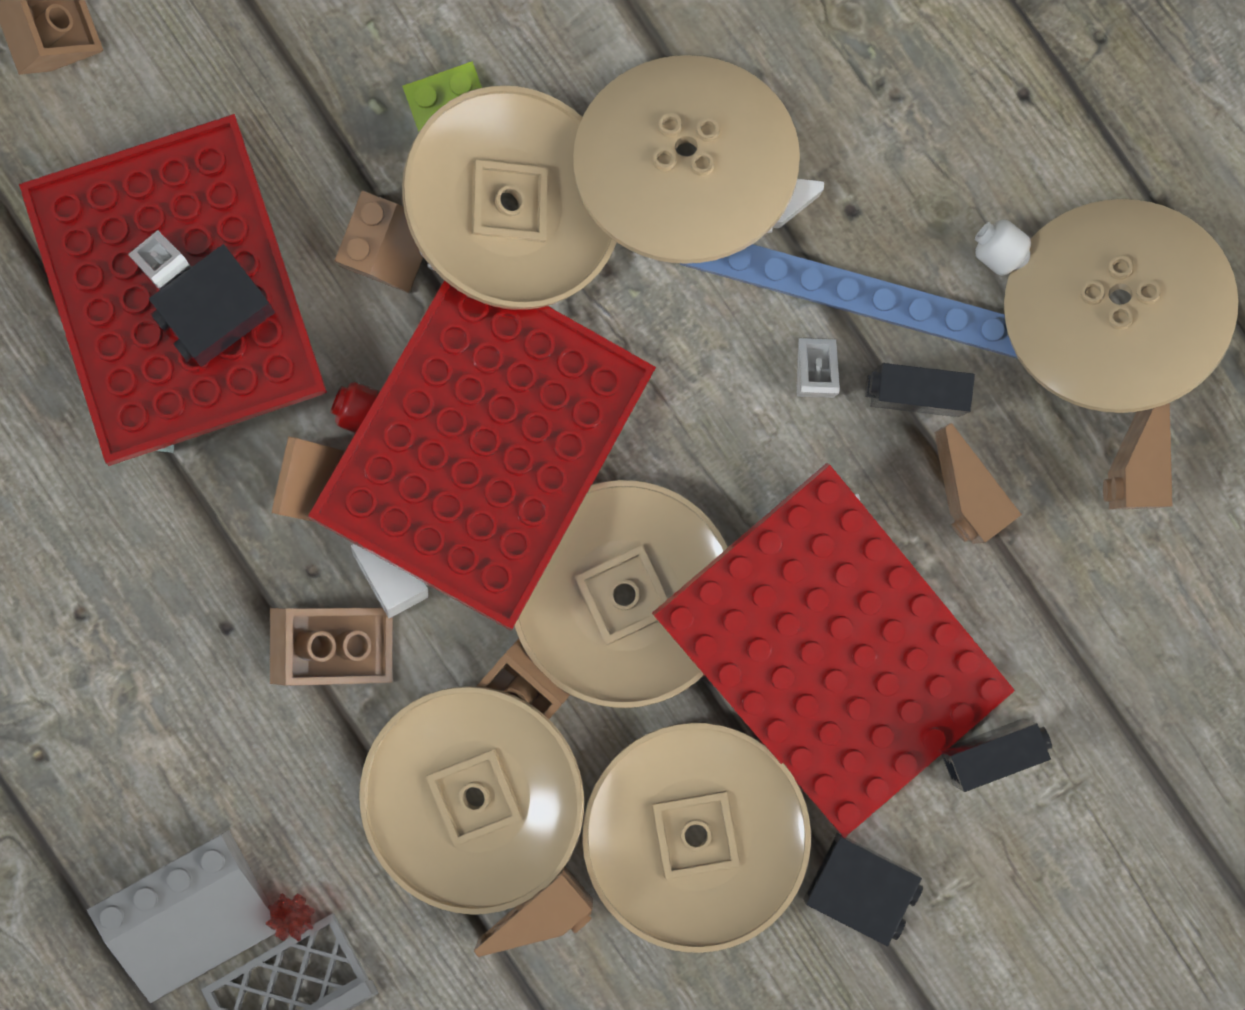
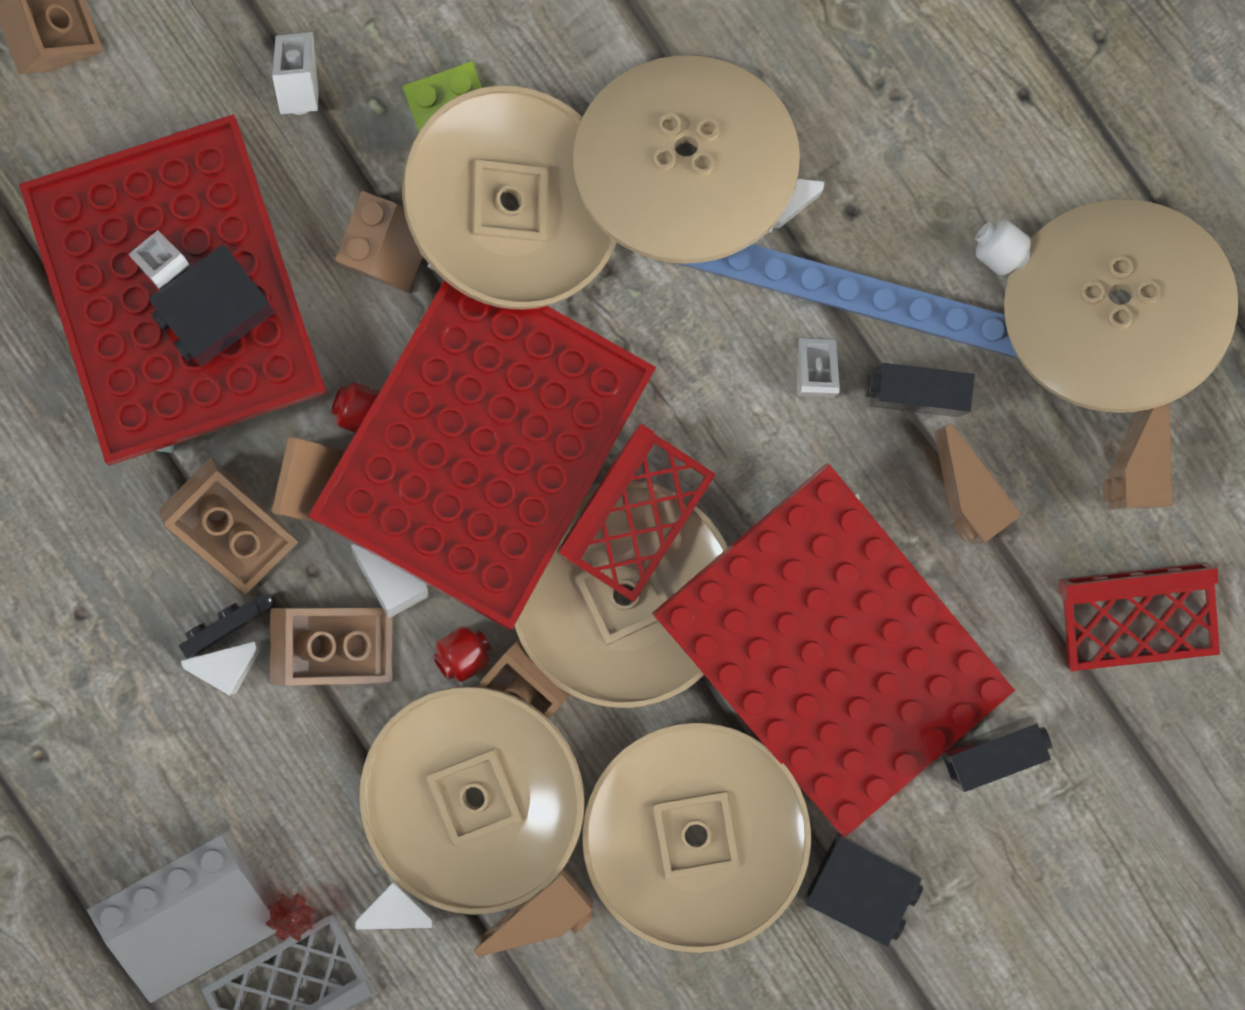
none -> medium nougat slope [159,456,298,595]
none -> black hinge [178,594,276,658]
none -> white slope [181,641,263,695]
none -> white slope [272,32,319,115]
none -> white slope [356,881,435,930]
none -> red head [432,626,491,682]
none -> red fence [556,424,716,602]
none -> red fence [1058,562,1220,671]

